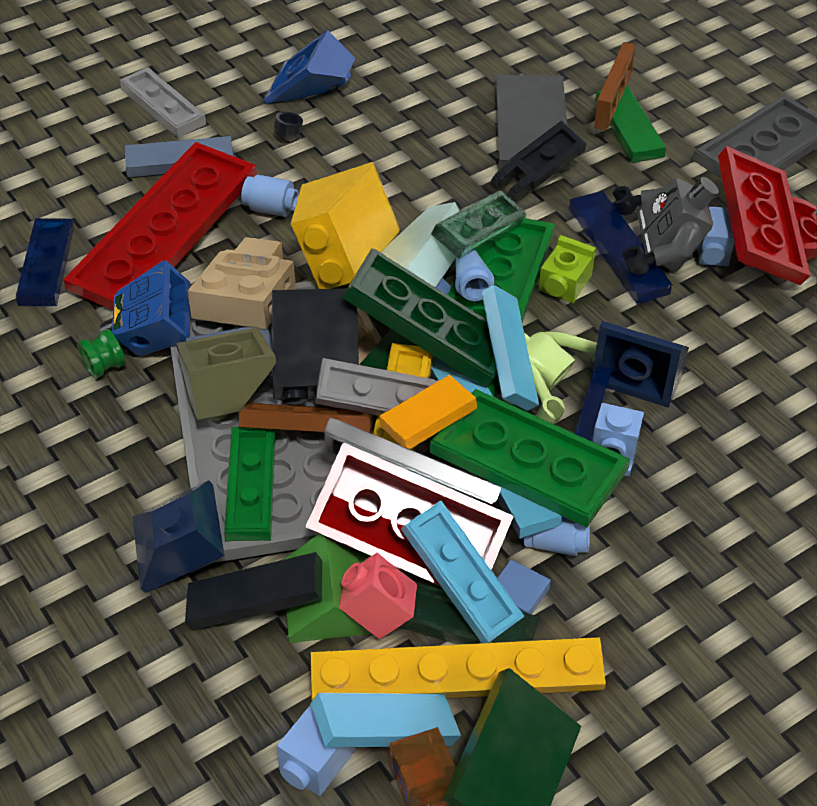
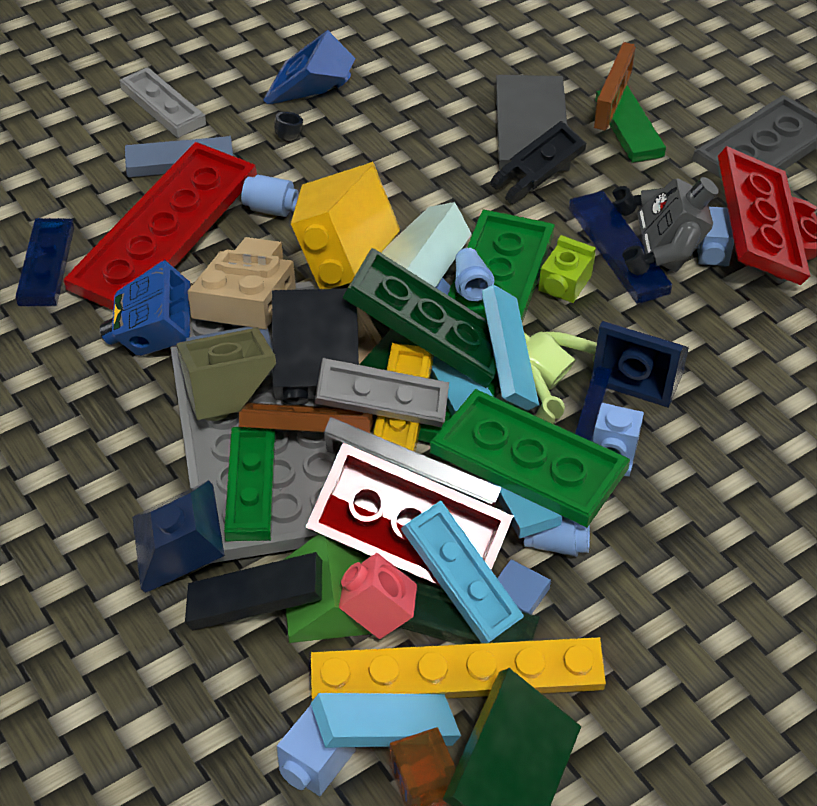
green wheel [77,329,126,379] -> none
light orange tile [379,375,477,449] -> none
clear green tile [431,190,527,259] -> none

